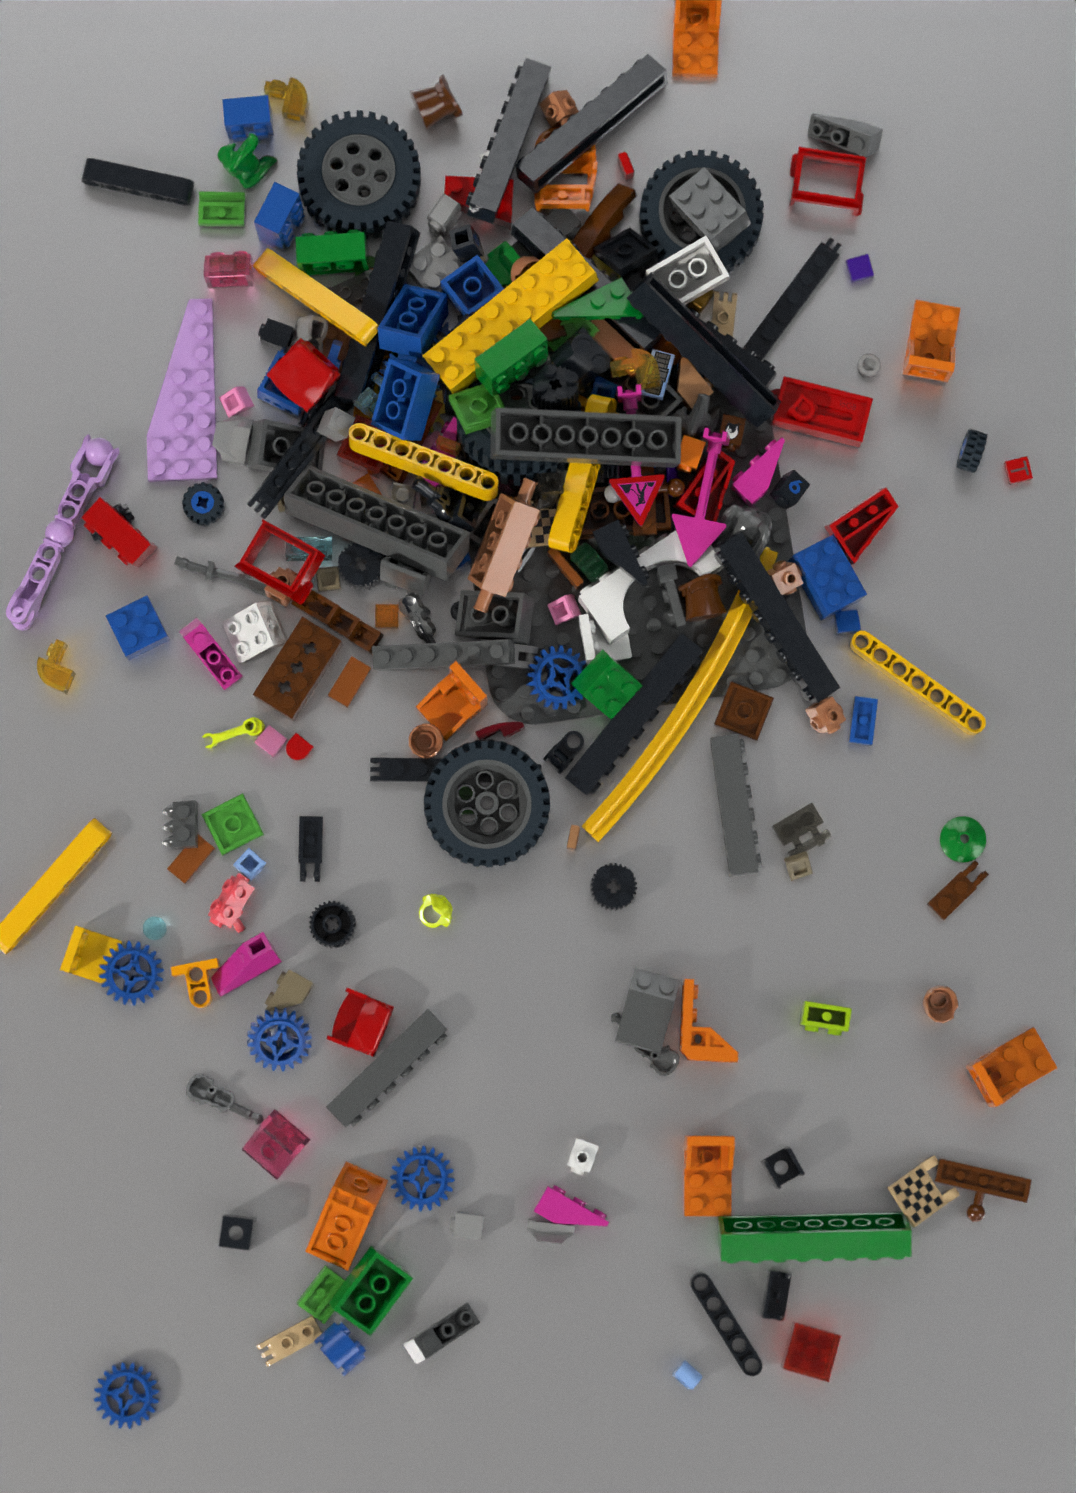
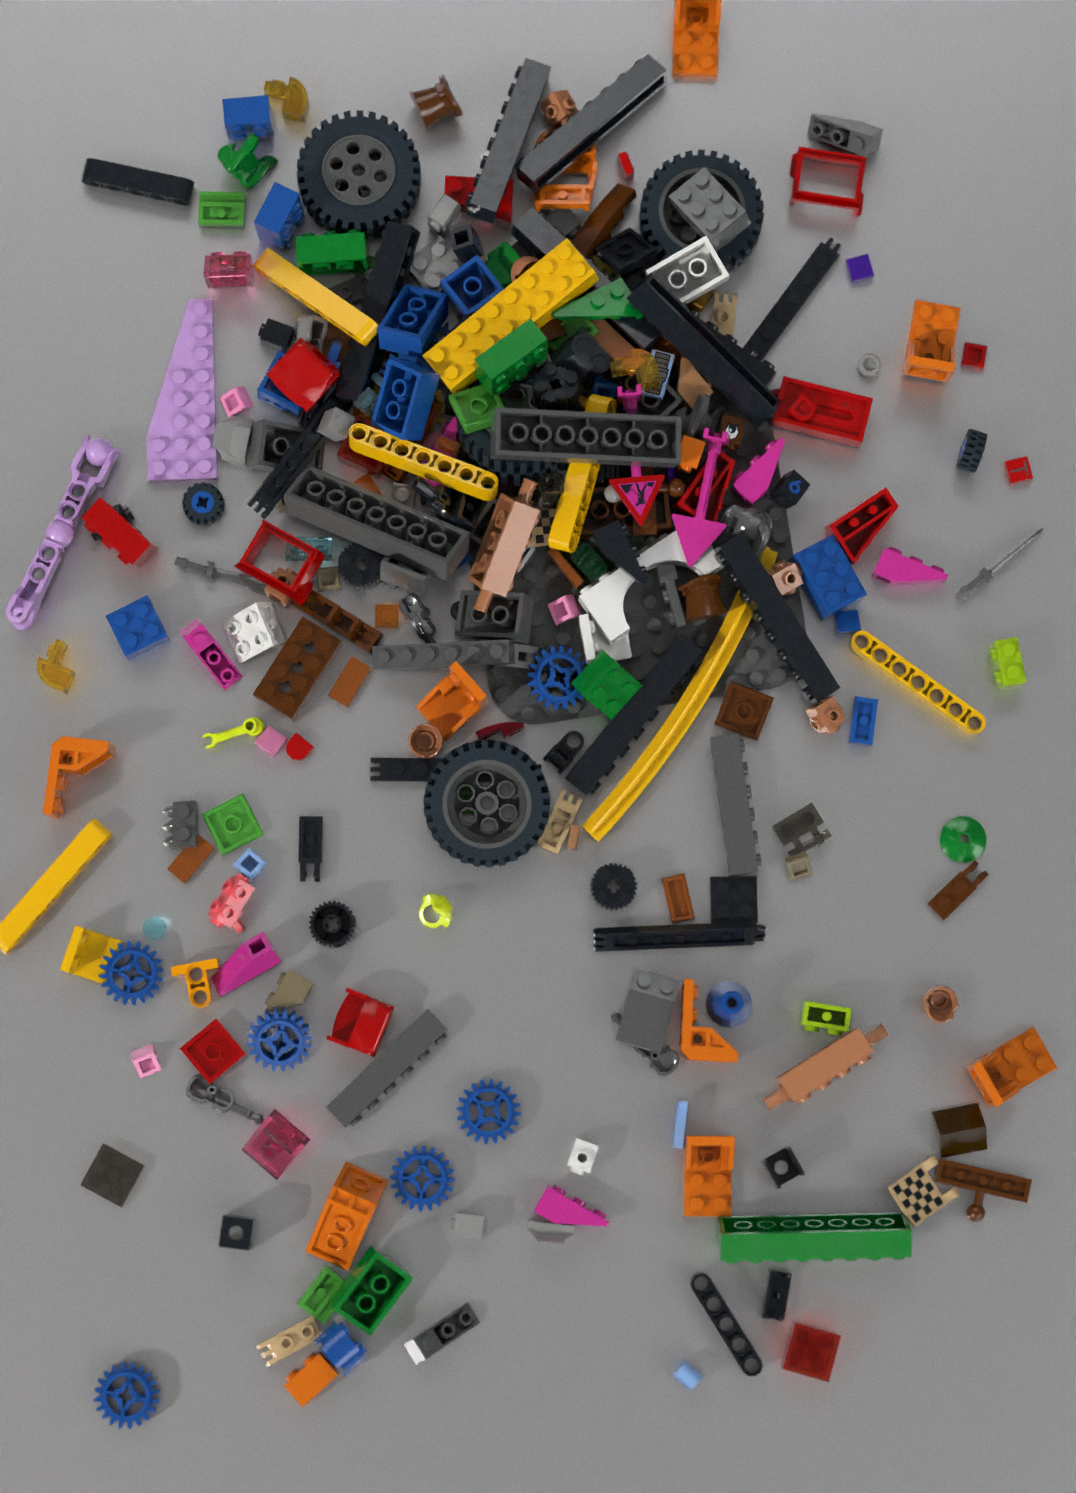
none -> orange bracket [43,736,115,819]
none -> clear smoke plate [80,1143,145,1207]
none -> bright pink slope [131,1044,162,1078]
none -> red plate [180,1019,246,1085]
none -> orange brick [284,1352,339,1407]
none -> blue gear [456,1079,521,1144]
none -> tan hinge [537,788,584,855]
none -> black hinge [593,921,766,952]
none -> dark orange tile [662,873,695,924]
none -> light blue tile [673,1101,688,1149]
none -> blue cone [706,981,752,1028]
none -> black plate [710,876,758,923]
none -> nougat brick [762,1023,889,1111]
none -> dark pink slope [871,547,948,585]
none -> dark brown slope [932,1103,987,1158]
none -> dark grey sword [956,528,1043,601]
none -> red tile [960,342,988,370]
none -> lime brick [989,637,1026,690]

